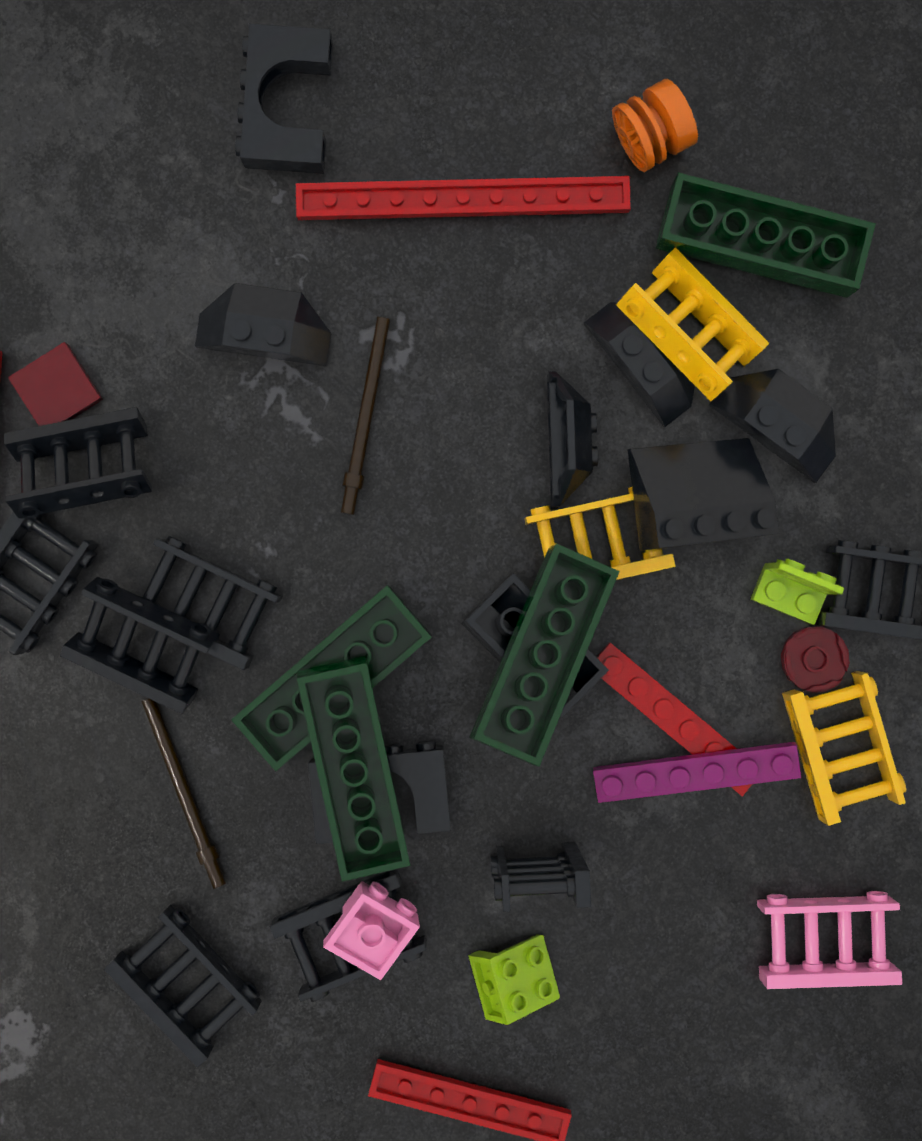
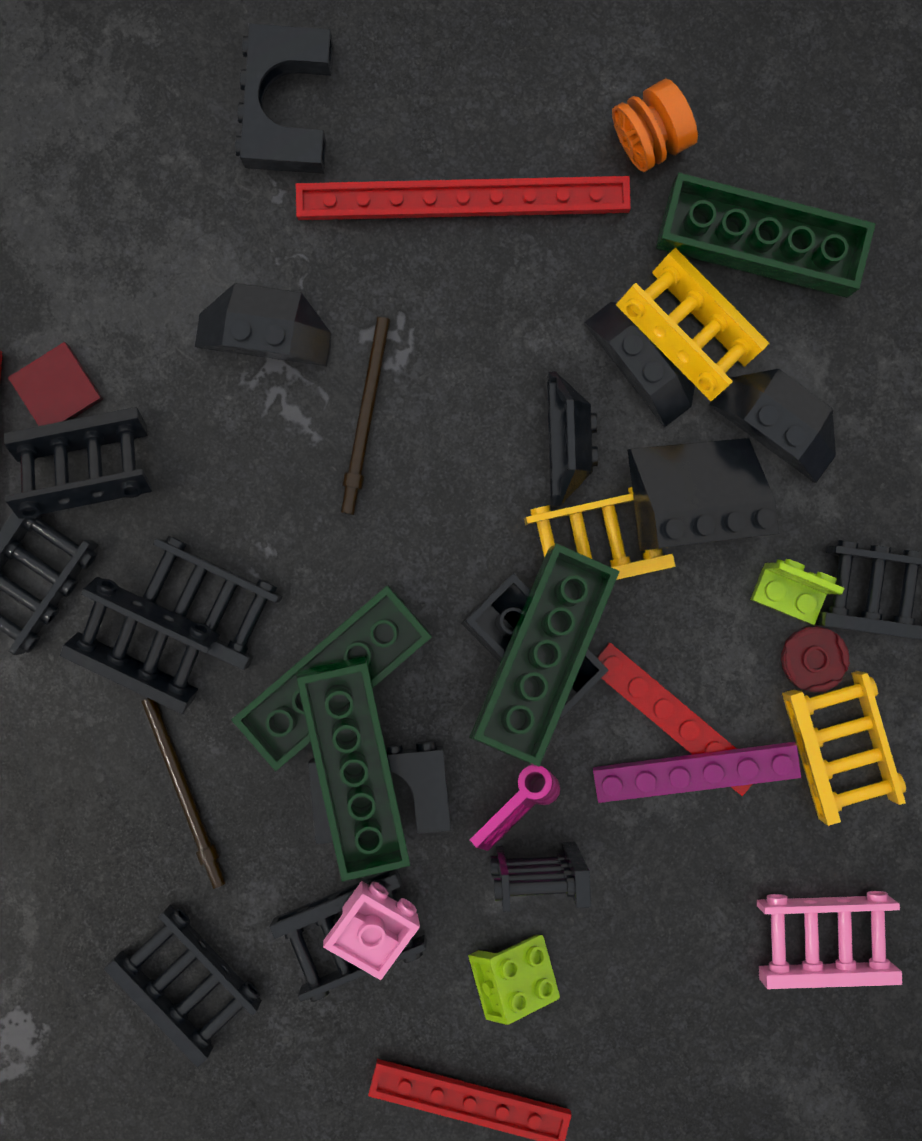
none -> dark pink piece [470,765,560,851]

